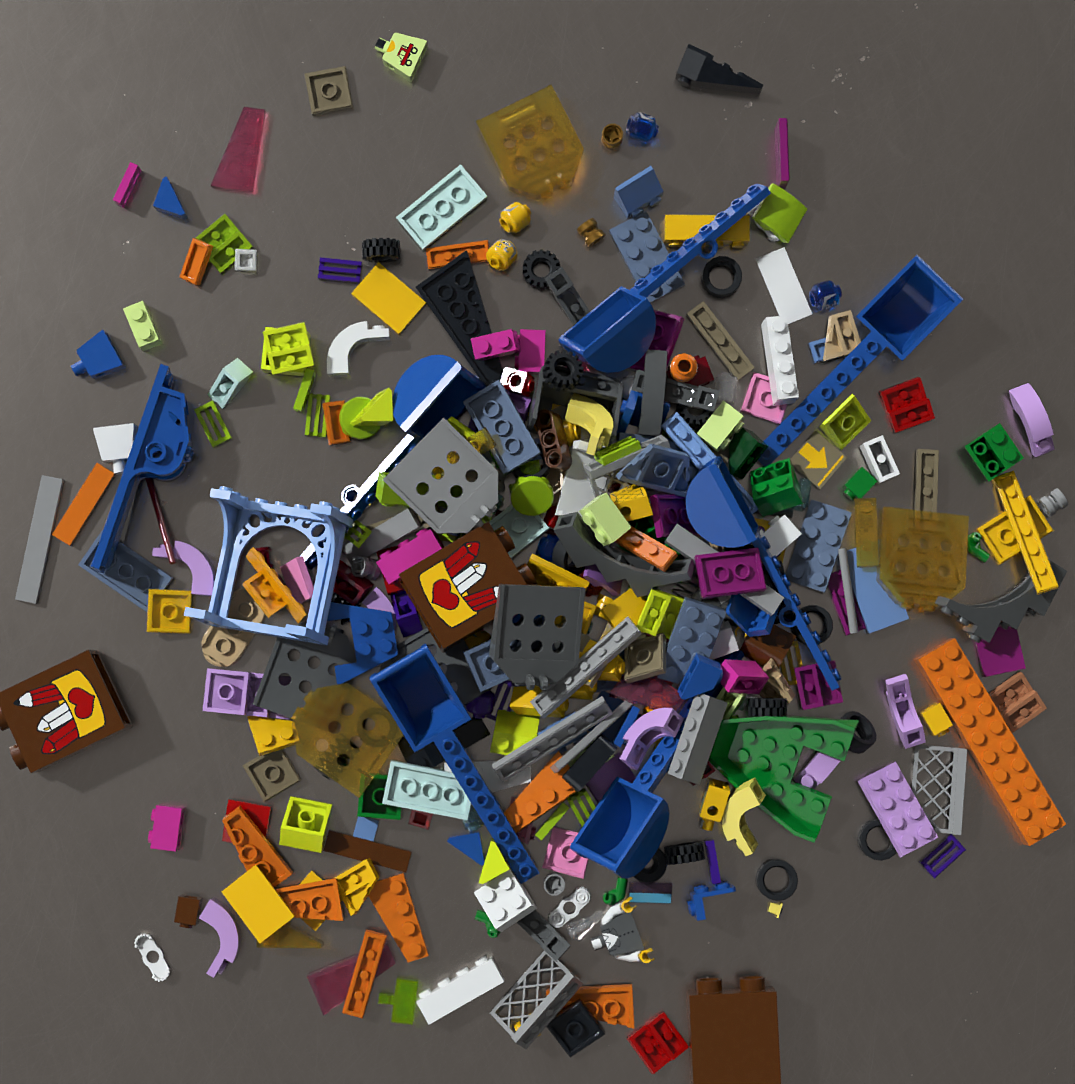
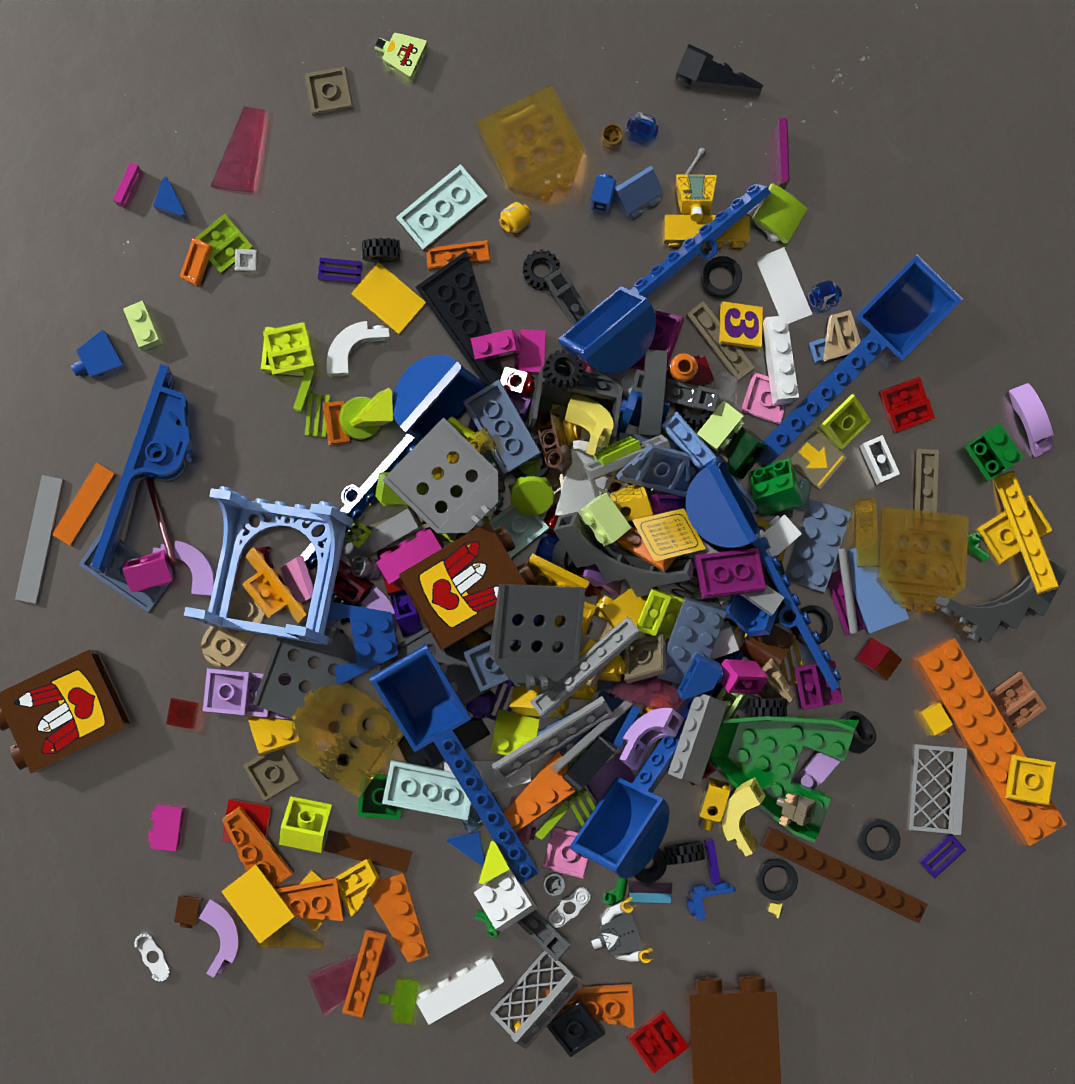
white torso [93,423,138,474] -> none
yellow tile [146,589,192,634] -> none
lime tile [194,400,232,448] -> none
light aqua slope [207,358,253,409] -> none
medium blue tile [353,816,379,842] -> none
red slope [408,810,433,830] -> none
yellow head [486,239,517,271] -> none
clear cone [566,910,604,942] -> none
pearl gold wheel [577,218,606,247] -> none
sand blue plate [609,211,685,303] -> none
green brick [842,467,877,501] -> none
lavender plate [858,762,938,858] -> none
lavender arch [885,674,926,749] -> none
magenta tile [975,626,1026,677] -> none
light grey wheel [1038,488,1068,517] -> none
none -> dark pink brick [123,550,173,592]
none -> clear red piece [166,698,199,729]
none -> blue brick [590,174,617,213]
none -> yellow sticker [632,508,706,562]
none -> yellow torso [675,175,717,222]
none -> light grey hinge [685,148,706,175]
none -> yellow tile [719,302,763,349]
none -> reddish brown brick [760,826,928,923]
none -> dark tan piece [776,793,816,827]
none -> dark red piece [857,638,902,681]
none -> yellow tile [1005,755,1056,805]

